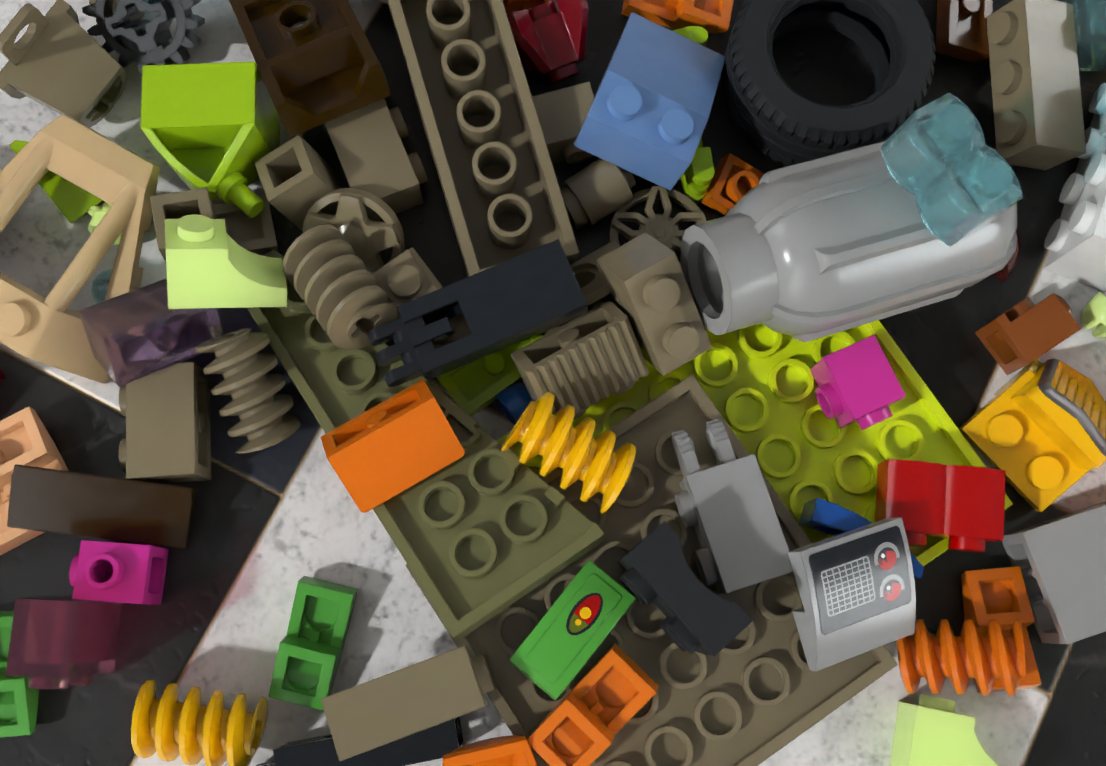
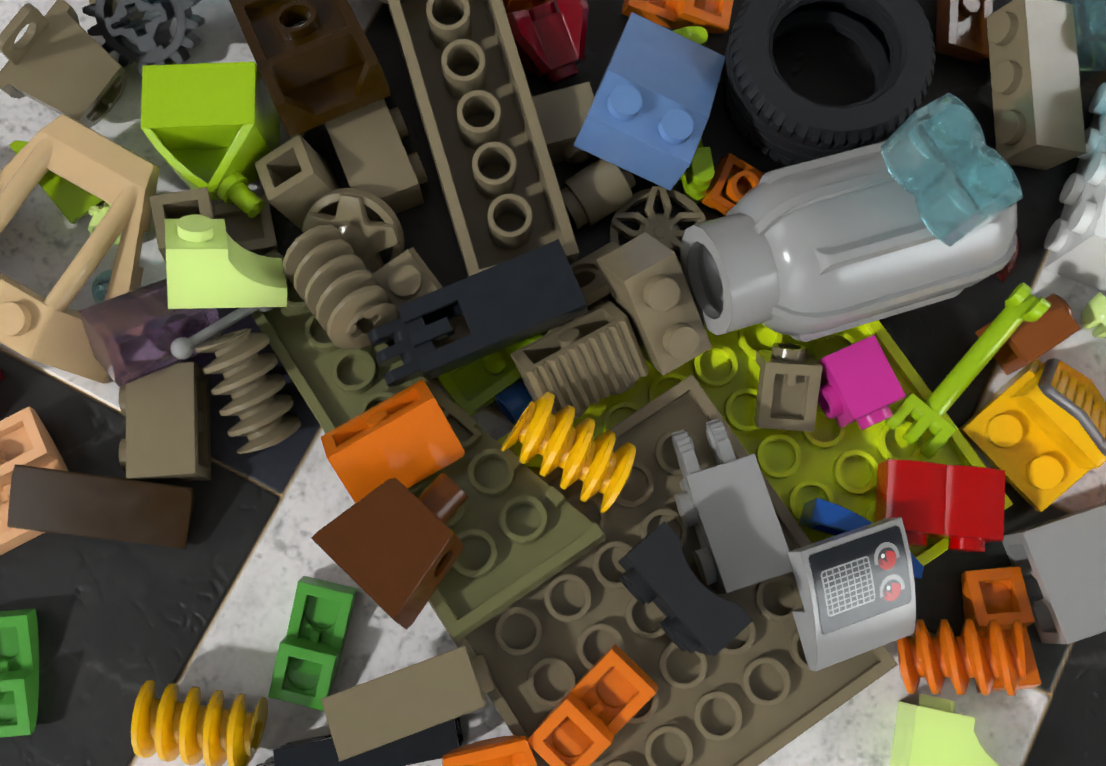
clear pink brick [6,599,122,689] -> none
dark pink brick [69,540,169,605] -> none
bright green slope [508,560,636,700] -> none
none -> light grey hinge [171,307,274,359]
none -> reddish brown torso [311,473,468,630]
none -> dark tan bracket [754,343,823,432]
none -> lime hinge [884,282,1051,459]

